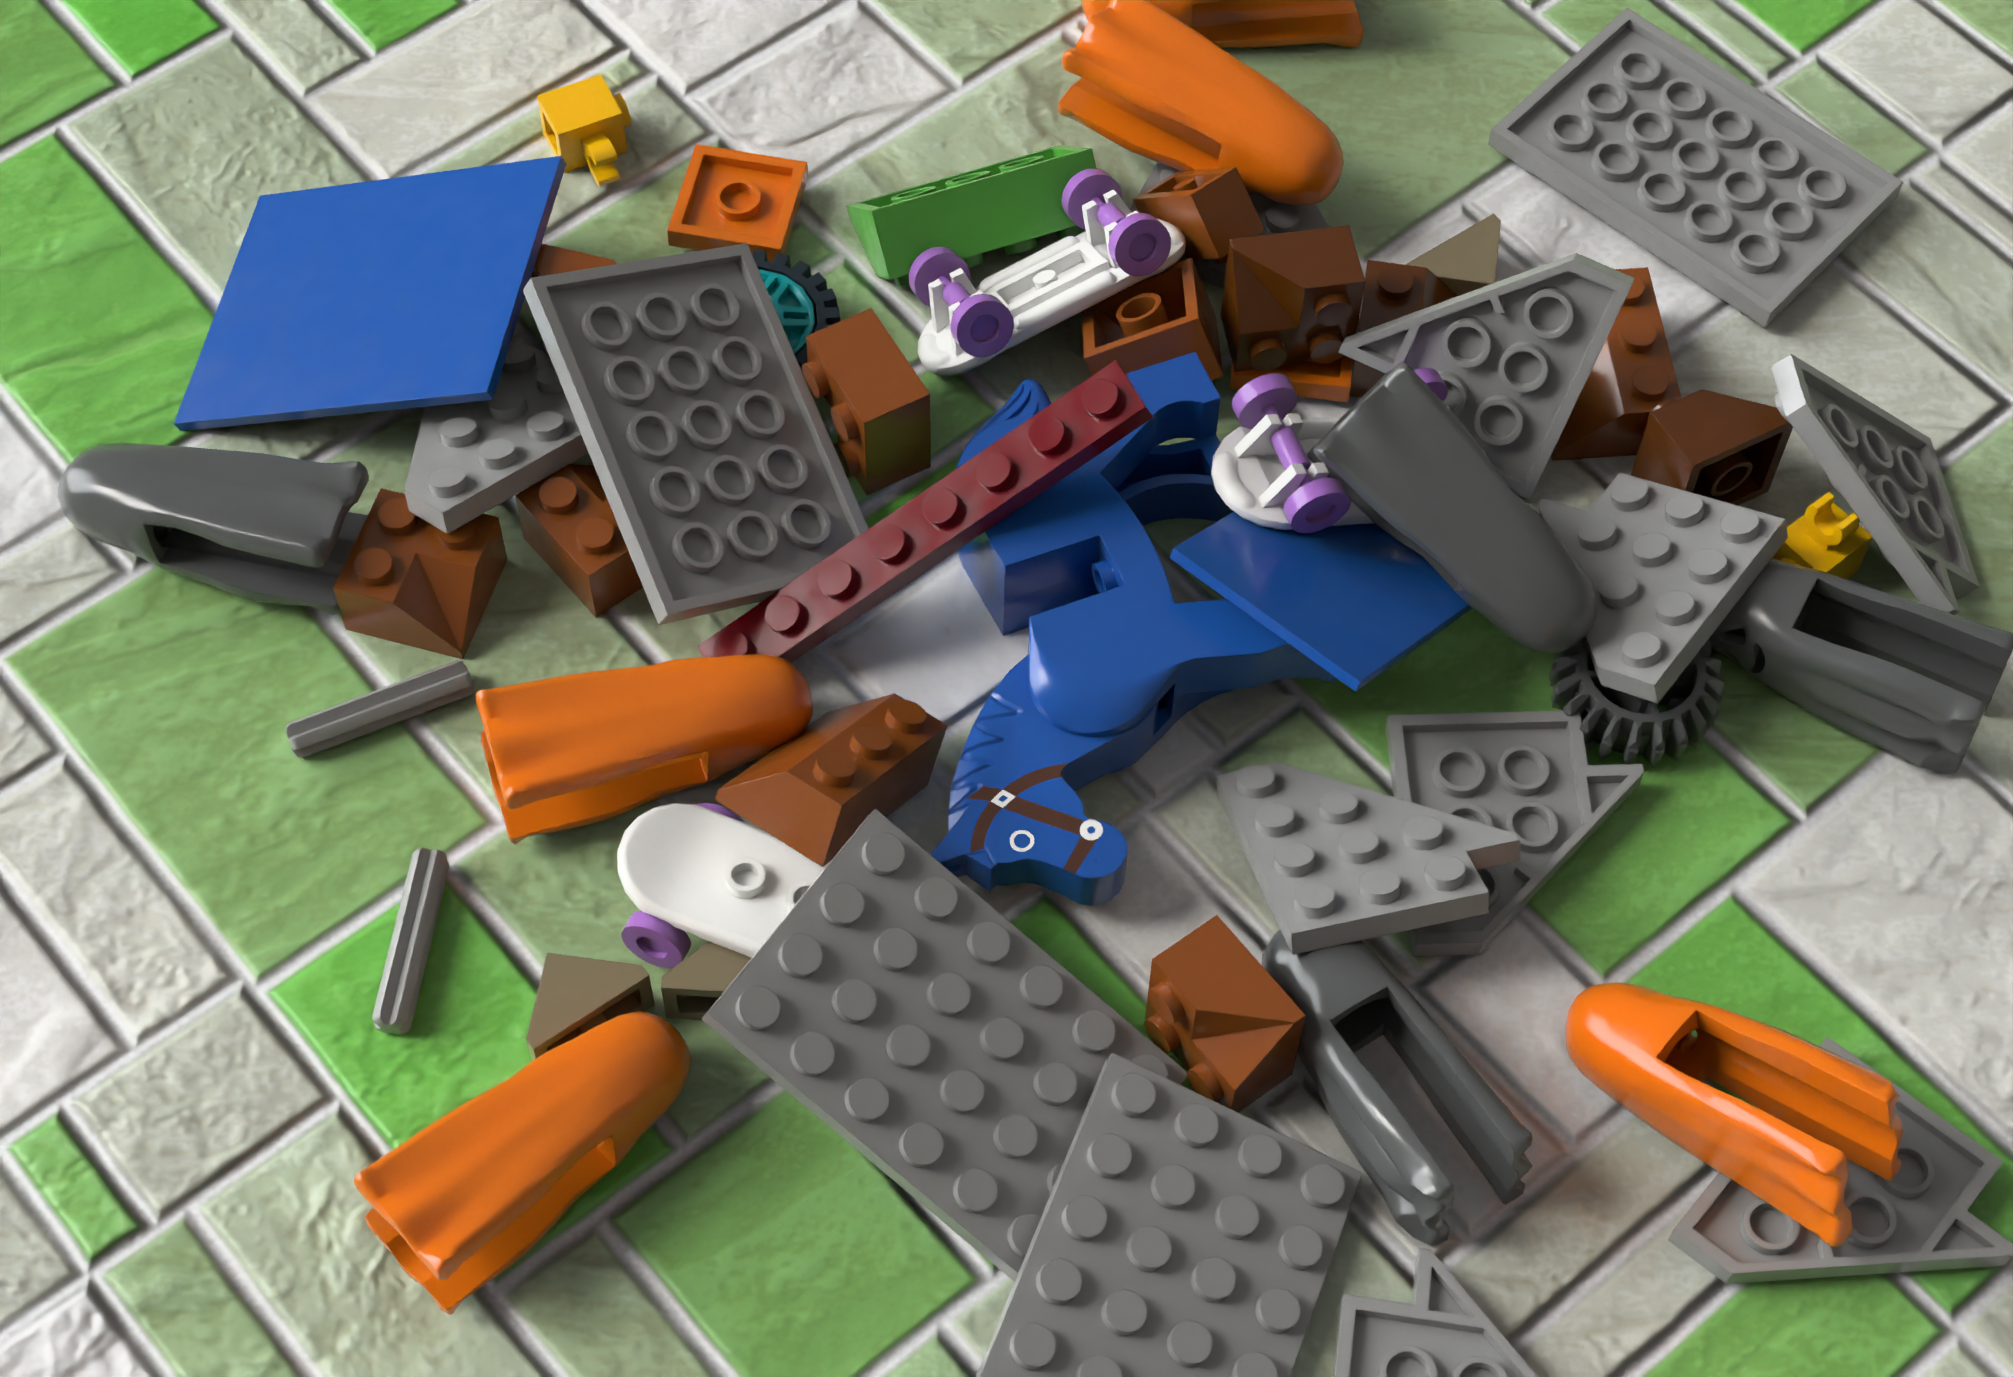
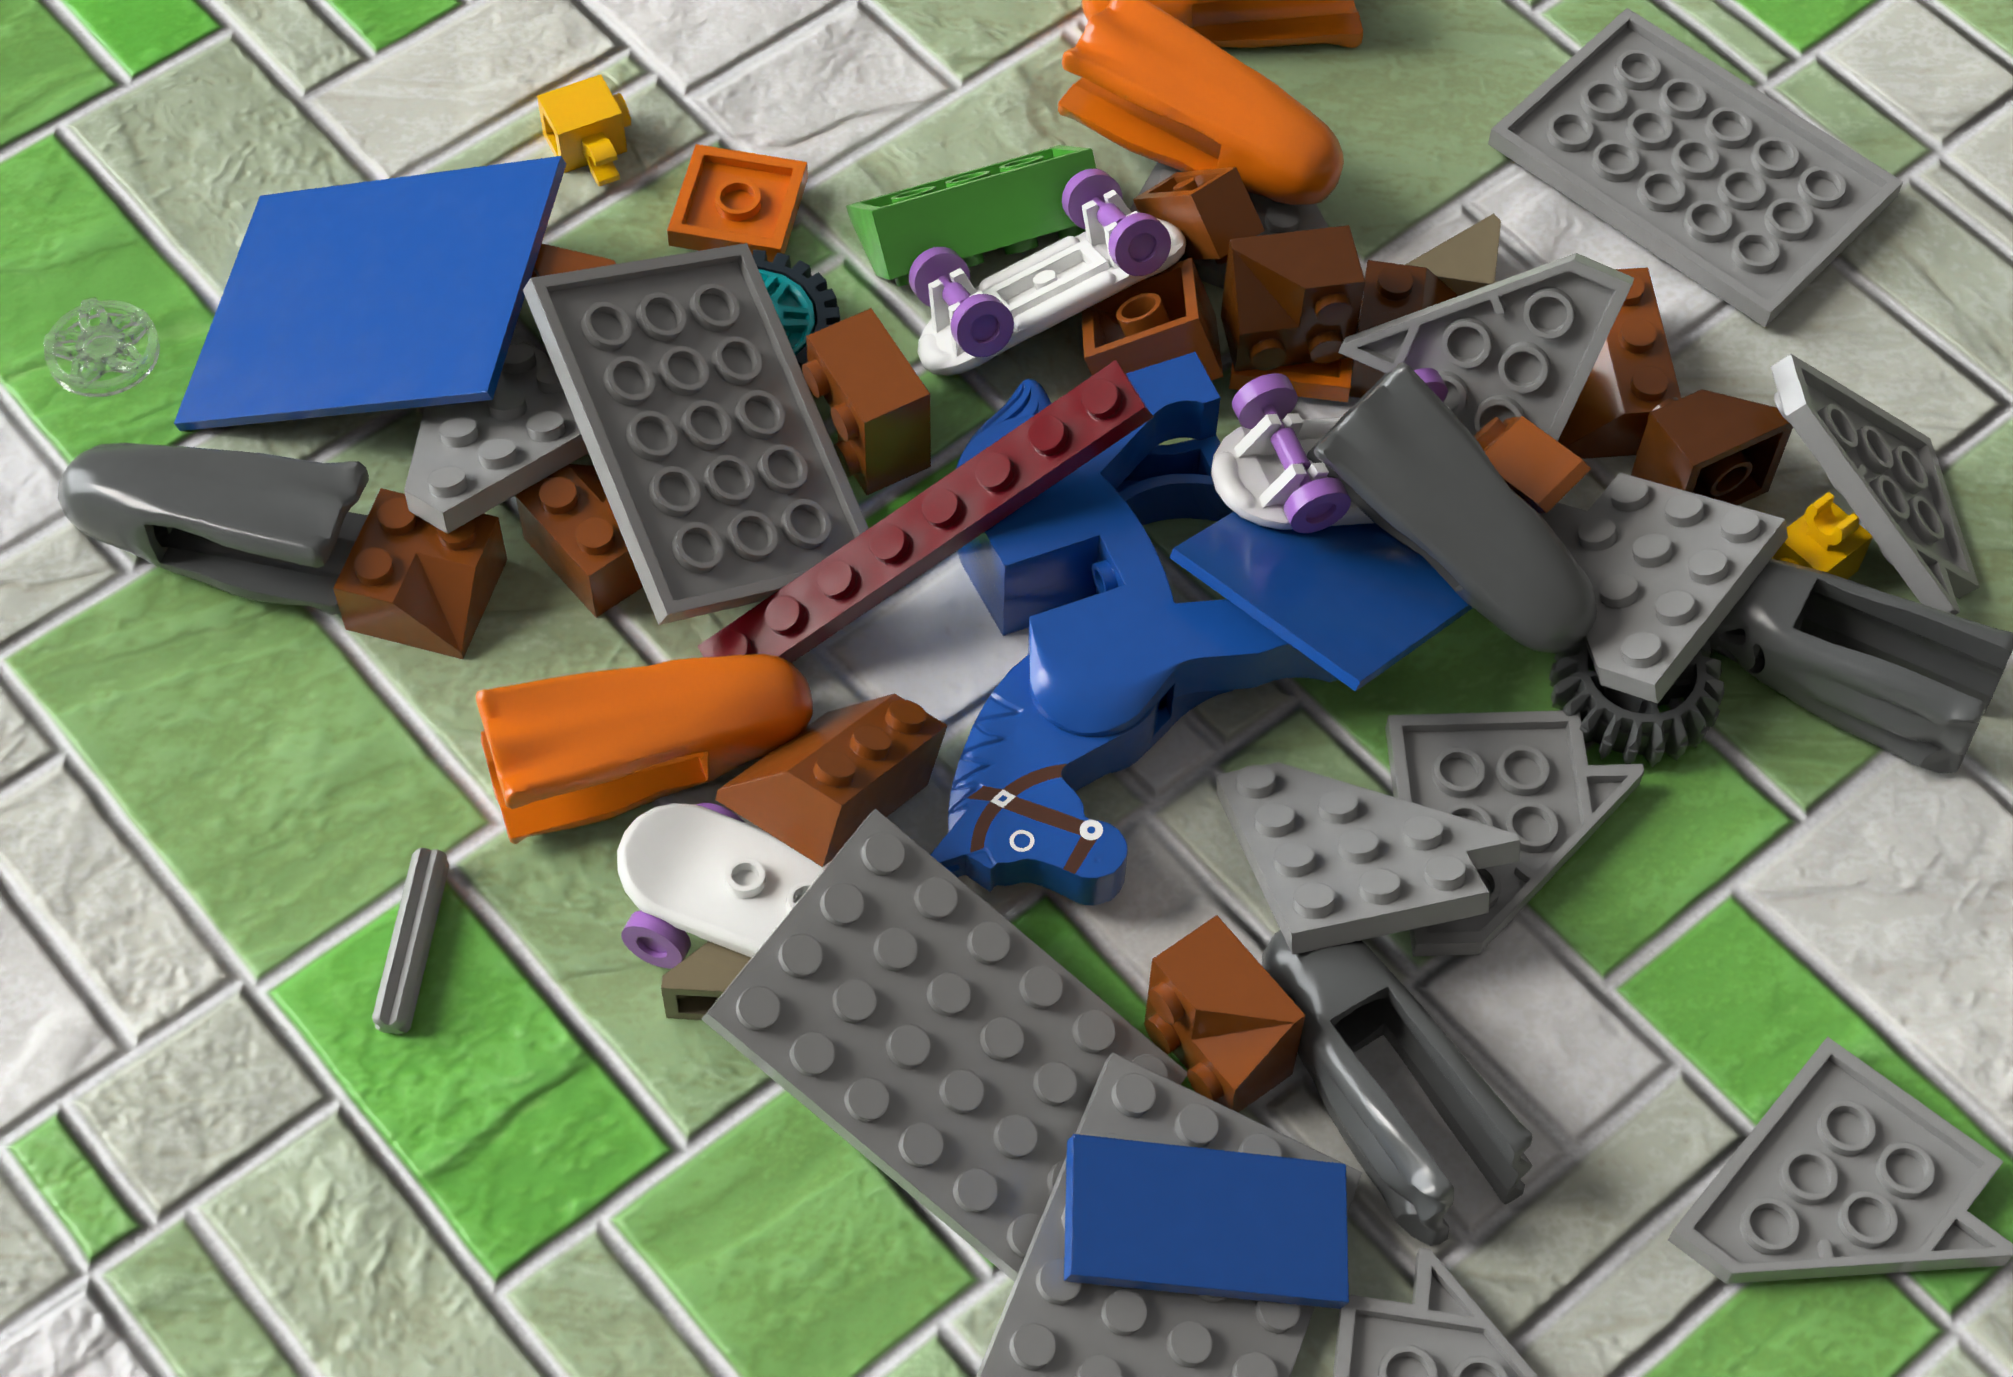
light grey axle [285,660,474,758] -> none
orange piece [354,1011,692,1315] -> none
dark tan slope [526,953,655,1060] -> none
orange piece [1565,983,1903,1247] -> none
none -> clear wheel [44,297,160,397]
none -> blue tile [1064,1134,1349,1309]
none -> dark orange slope [1474,416,1591,513]

